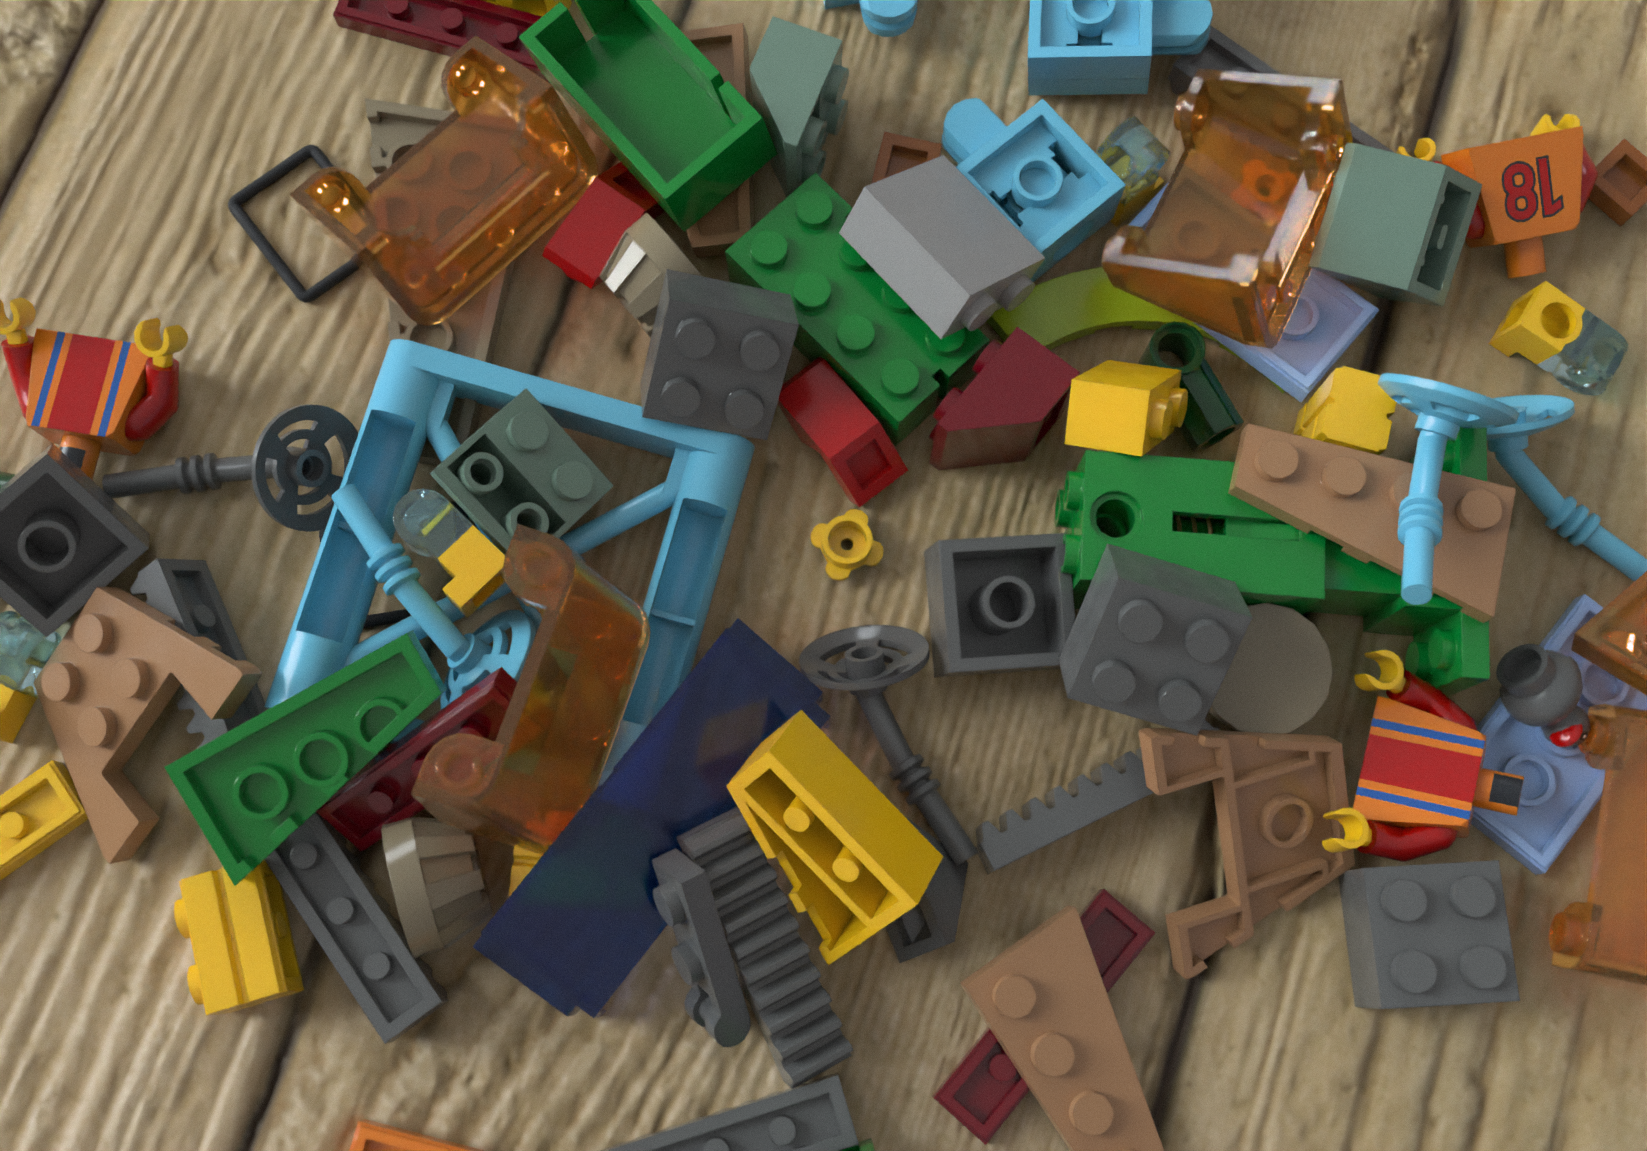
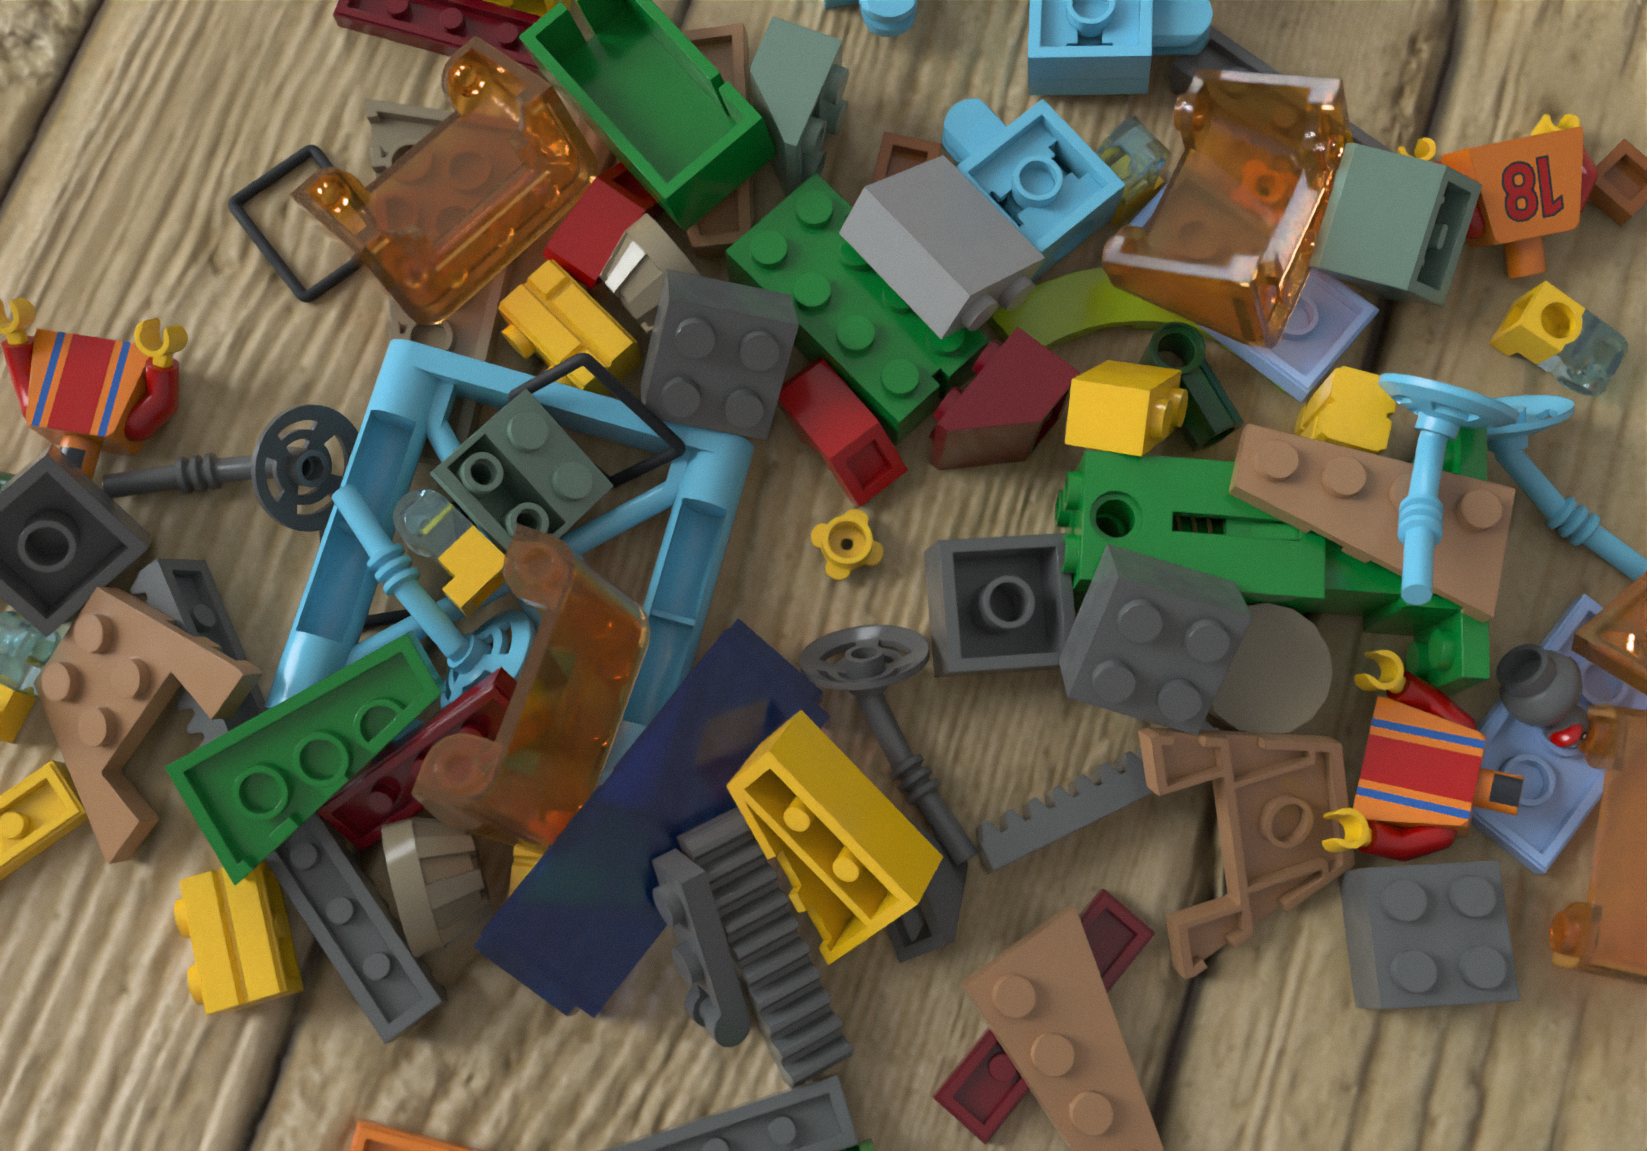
none -> yellow brick [498,259,643,396]
none -> black piece [507,353,686,489]

